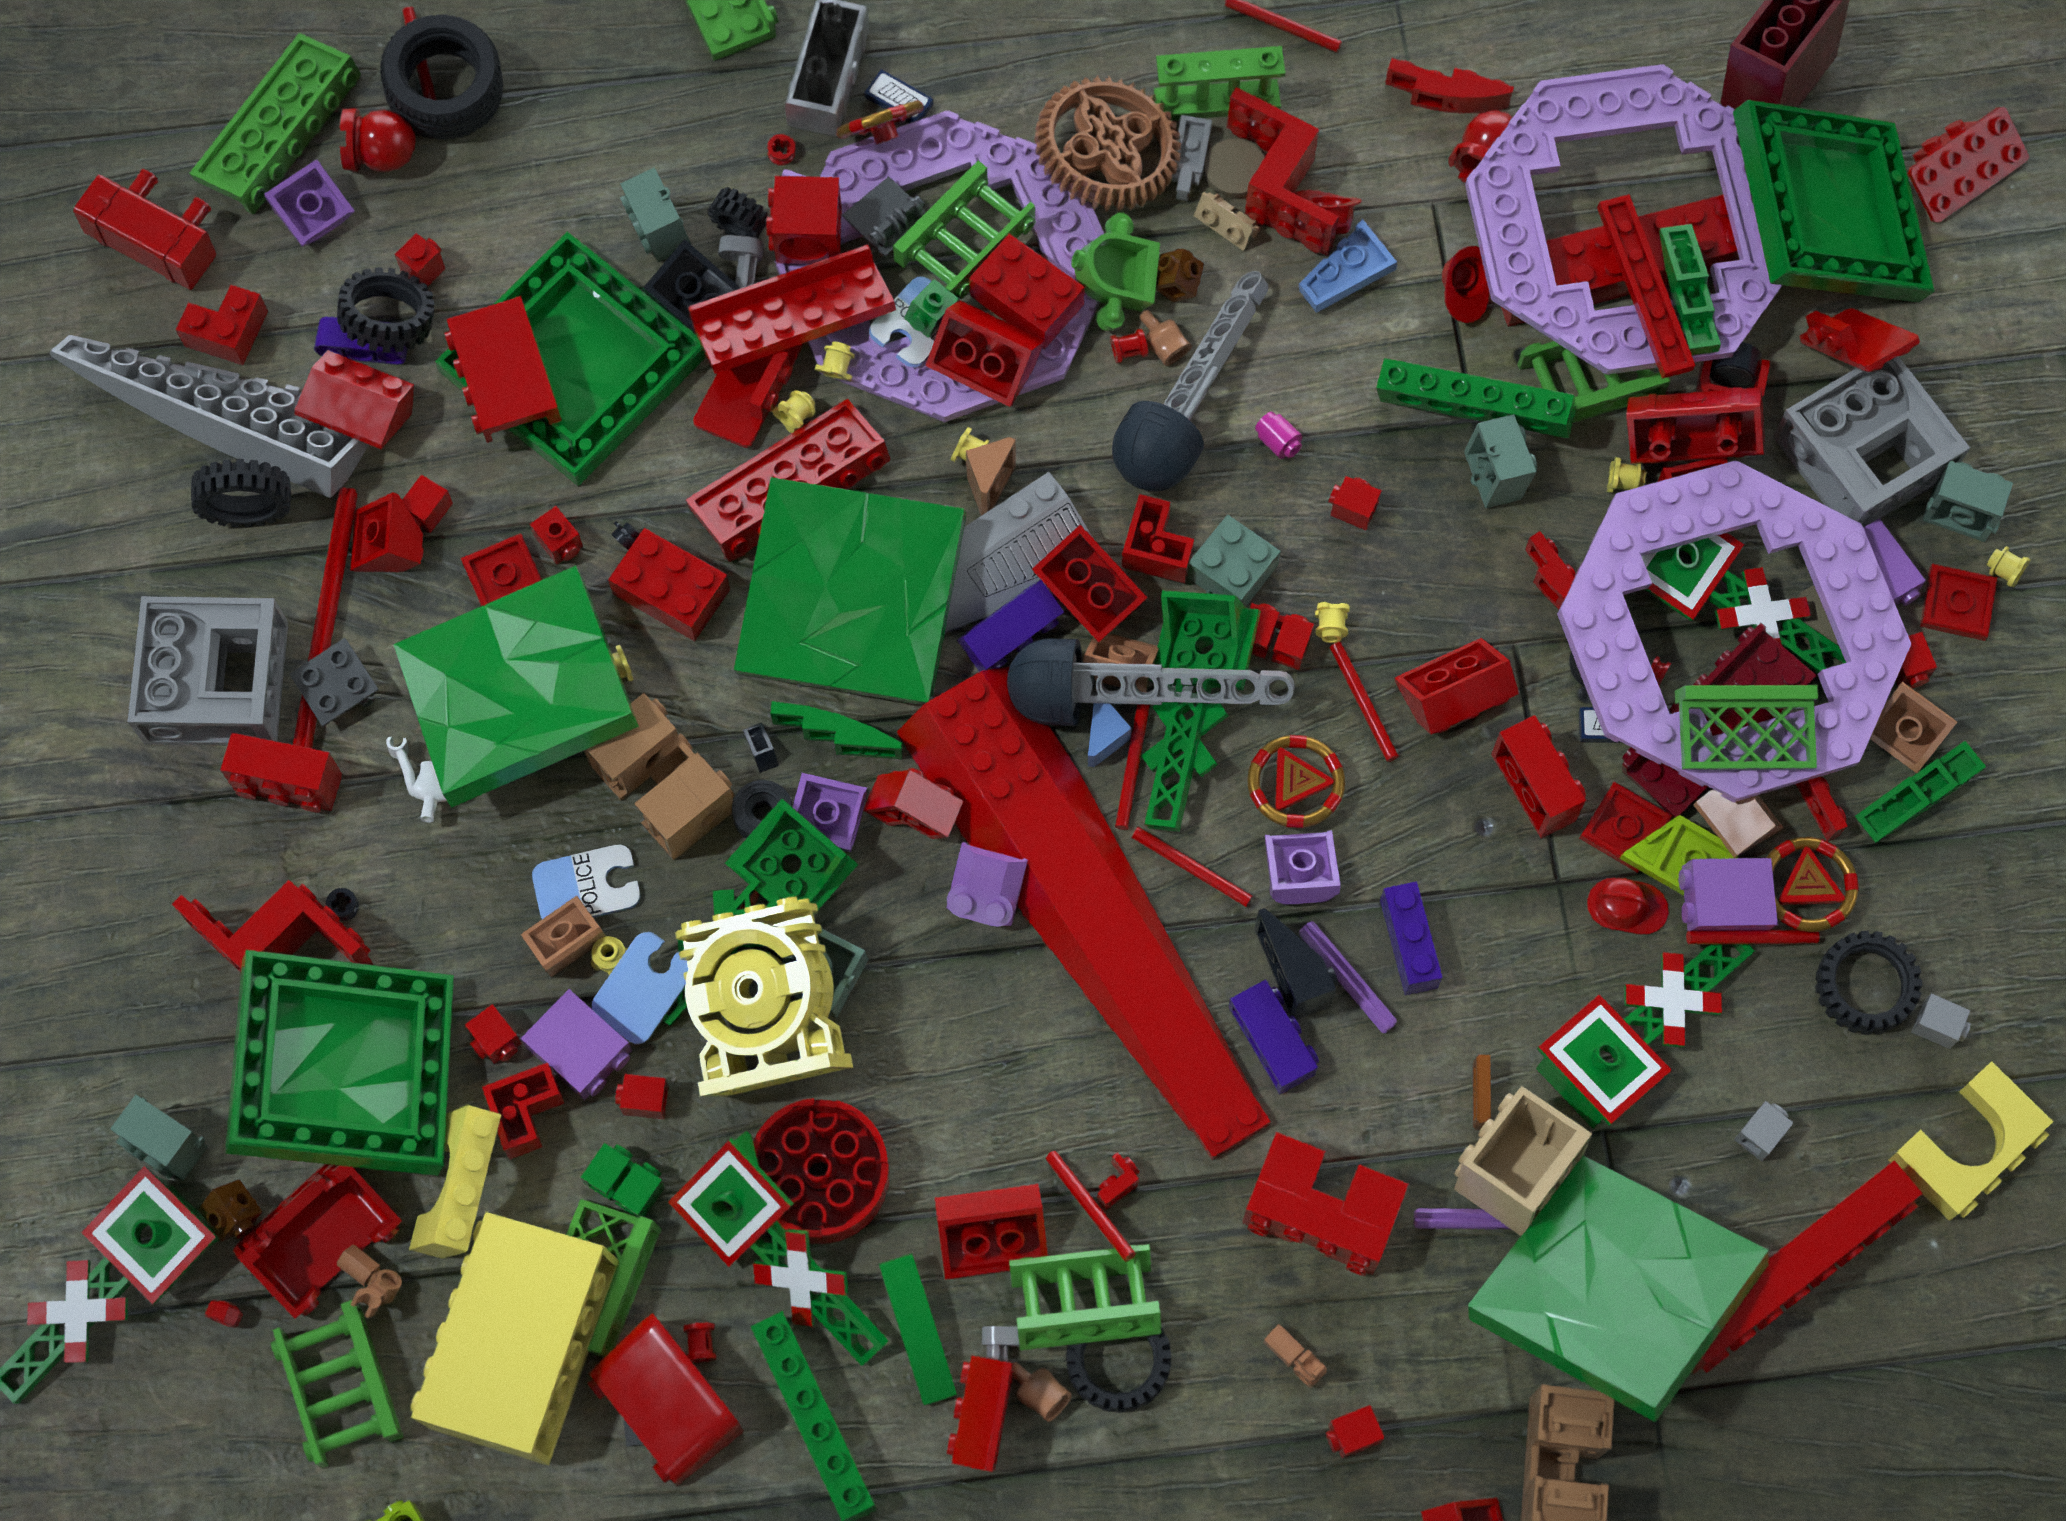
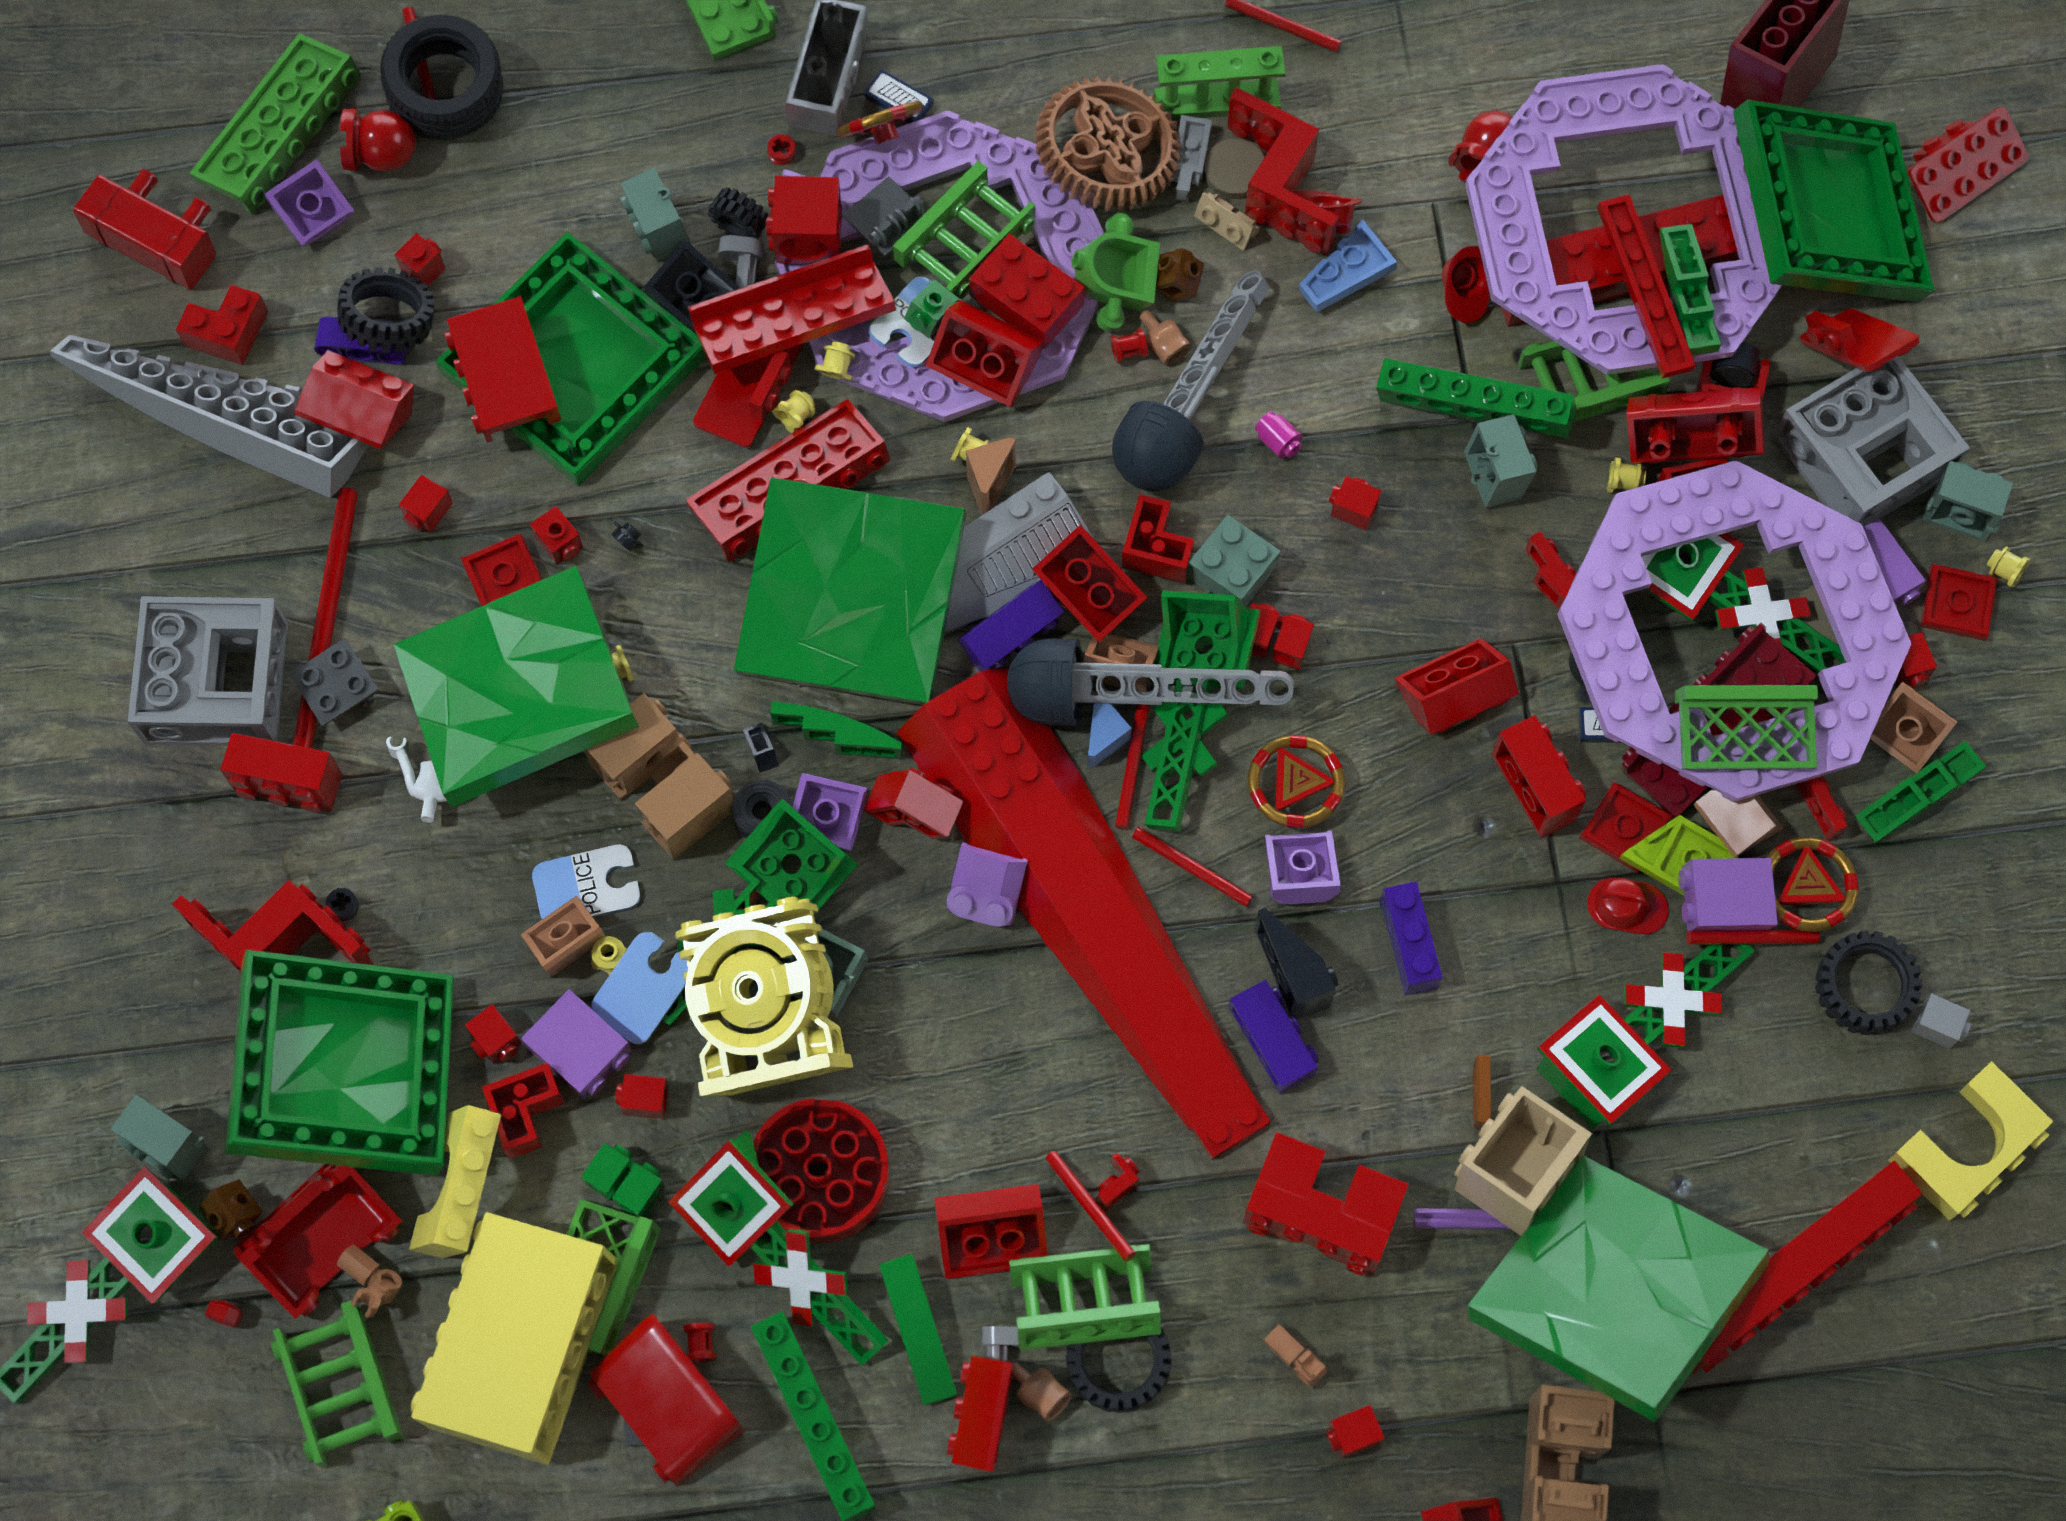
black tyre [191,459,291,528] -> none
red slope [350,492,424,572] -> none
red brick [608,528,730,641] -> none
medium lavender axle [1299,921,1397,1033] -> none
light yellow brick [1315,602,1350,643] -> none
red bar [1330,642,1399,762] -> none
red slope [1385,58,1514,113] -> none
red bush [1651,656,1671,686] -> none
light grey brick [1734,1101,1793,1161] -> none

